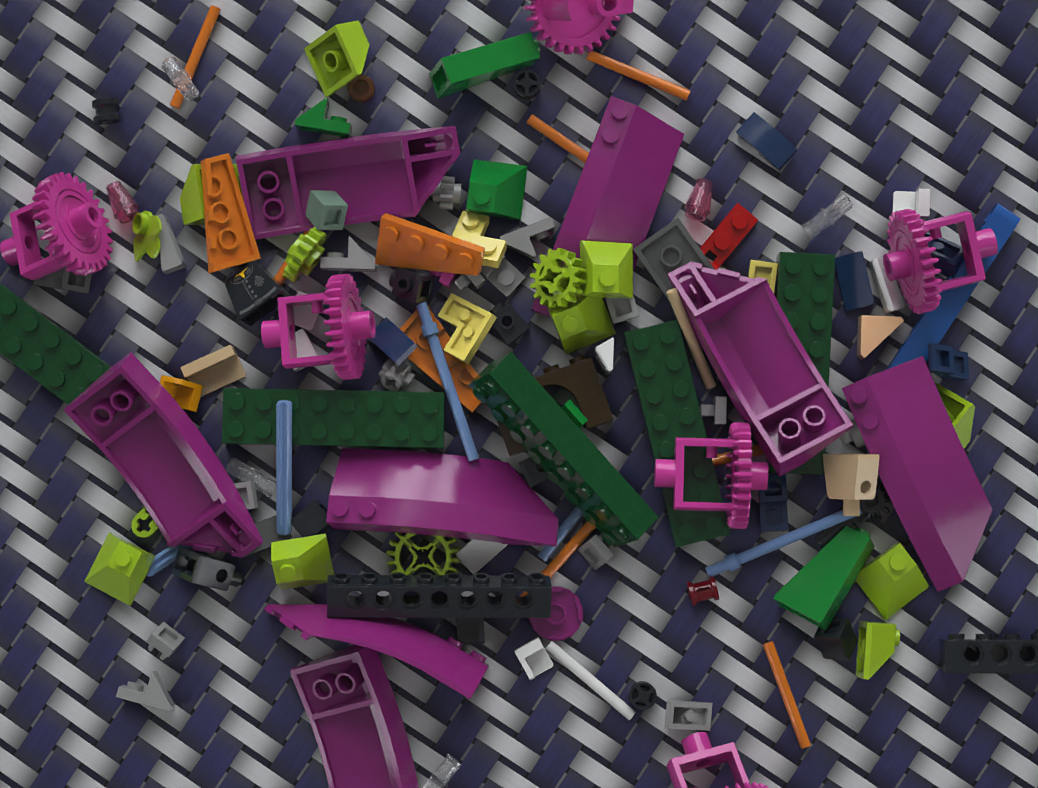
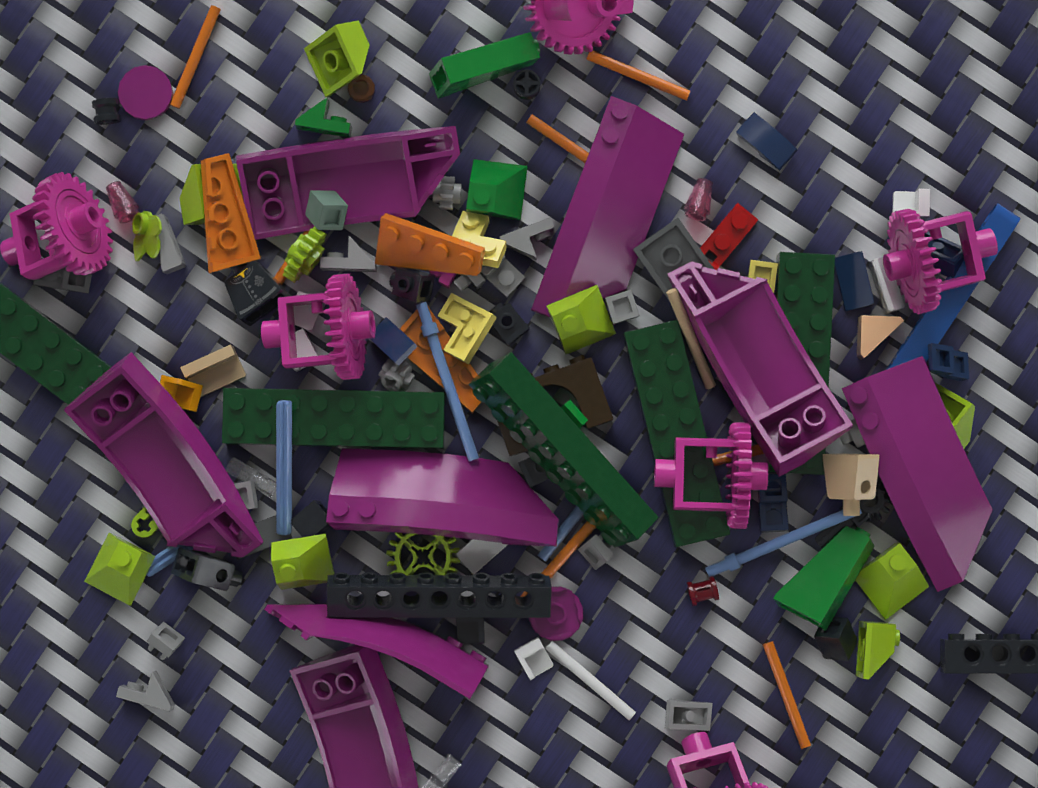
clear axle [161,57,199,101] -> none
lime gear [530,248,586,309] -> none
lime slope [580,241,633,299] -> none
white slope [594,338,614,375] -> none
black wheel [629,681,657,710] -> none
light grey tile [700,396,727,426] -> none
clear axle [801,195,853,239] -> none
none -> magenta tile [118,65,173,121]

